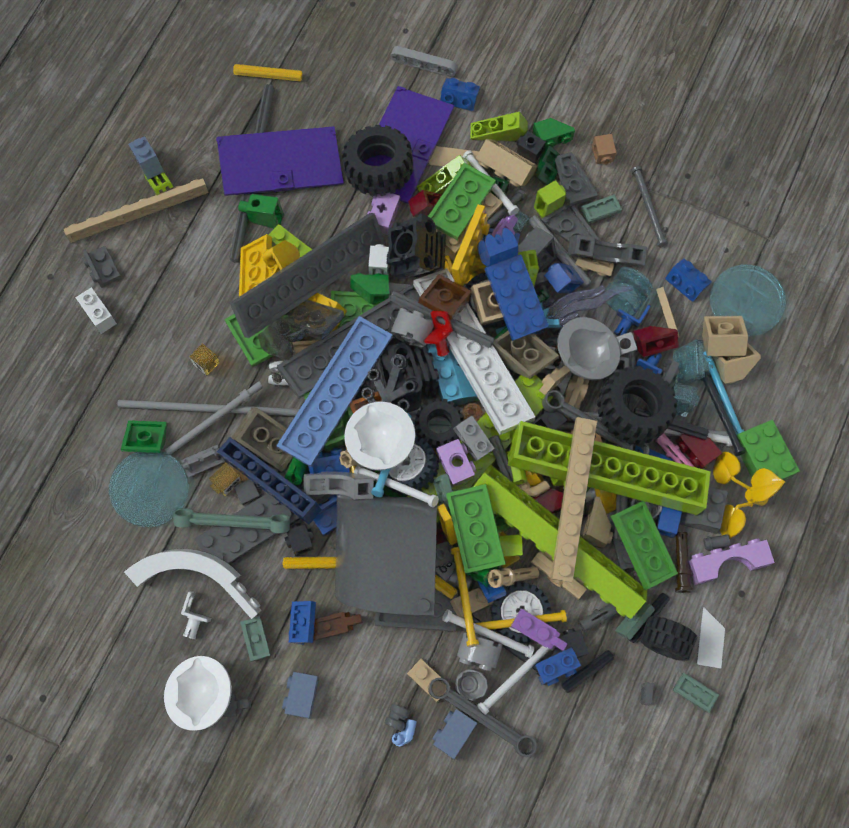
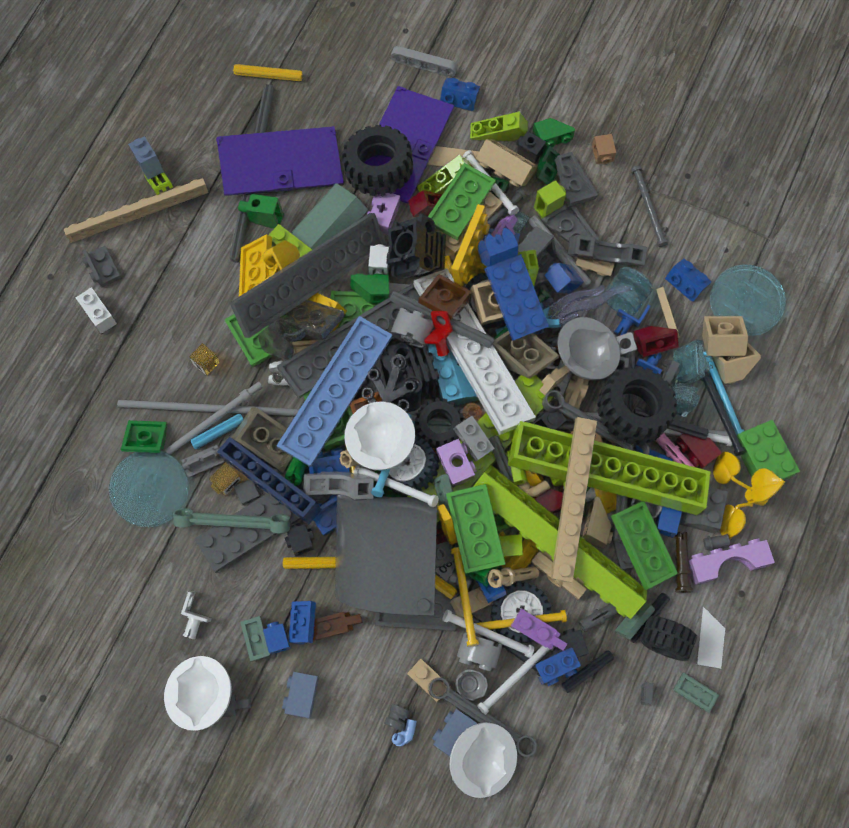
white arch [124,549,262,619] -> none
sand green plate [581,194,622,224] -> none
none -> medium azure axle [191,414,243,449]
none -> blue brick [263,622,291,655]
none -> sand green slope [291,184,368,250]
none -> white piece [450,722,517,798]
none -> yellow tile [504,539,539,570]

